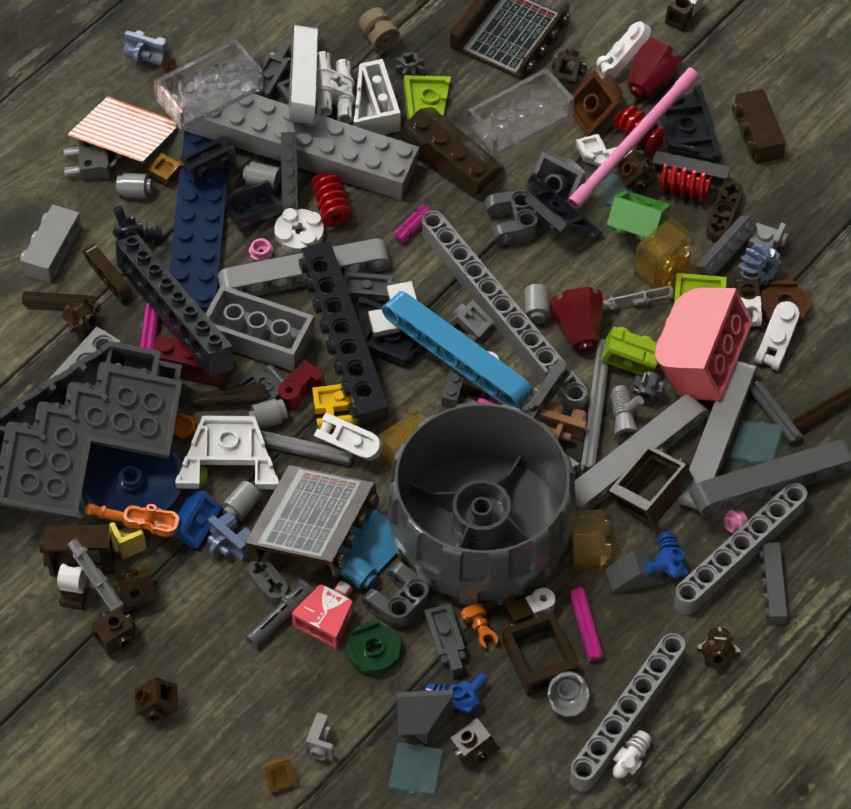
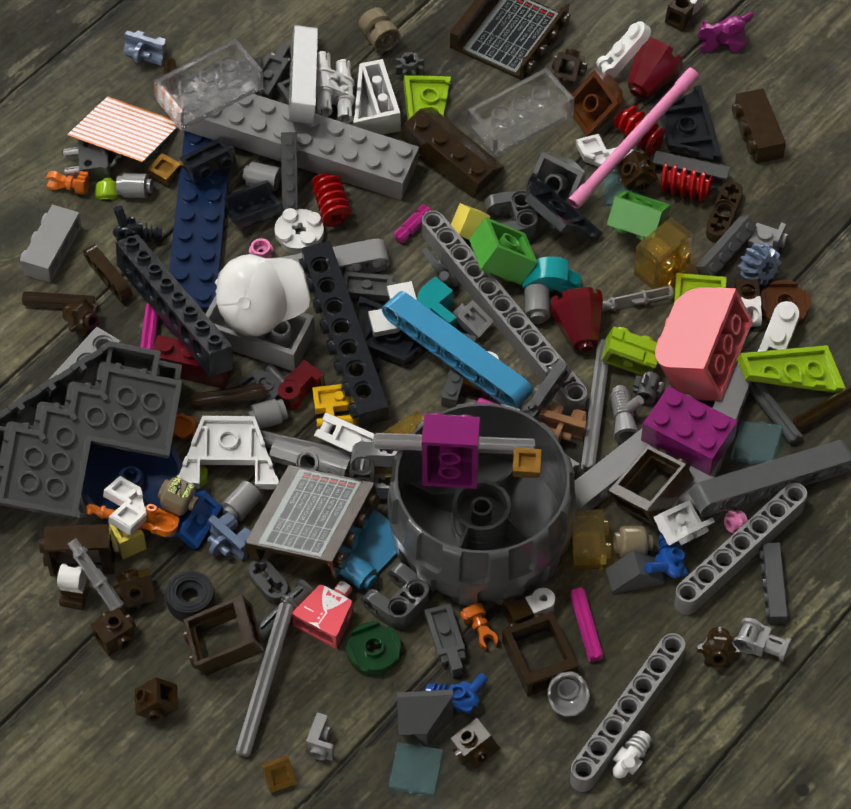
none -> orange piece [46,171,89,195]
none -> lime piece [95,178,119,200]
none -> white tile [103,476,147,535]
none -> dark tan head [157,477,199,516]
none -> black tyre [165,571,215,622]
none -> dark brown window [183,595,265,676]
none -> white piece [215,254,311,336]
none -> light grey axle [236,603,293,757]
none -> light grey piece [269,438,351,477]
none -> dark grey piece [350,441,397,499]
none -> light grey axle [373,433,535,454]
none -> teal brick [417,276,457,329]
none -> dark grey piece [422,247,458,288]
none -> magenta brick [422,413,480,489]
none -> light yellow panel [451,203,490,239]
none -> bright green brick [469,217,538,285]
none -> pearl gold plate [512,448,542,478]
none -> teal brick [522,257,581,293]
none -> dark tan head [613,526,653,558]
none -> magenta brick [641,386,738,476]
none -> white bracket [653,500,715,545]
none -> magenta animal [697,12,754,53]
none -> light grey connector [733,618,791,662]
none -> lime wing [737,345,845,393]

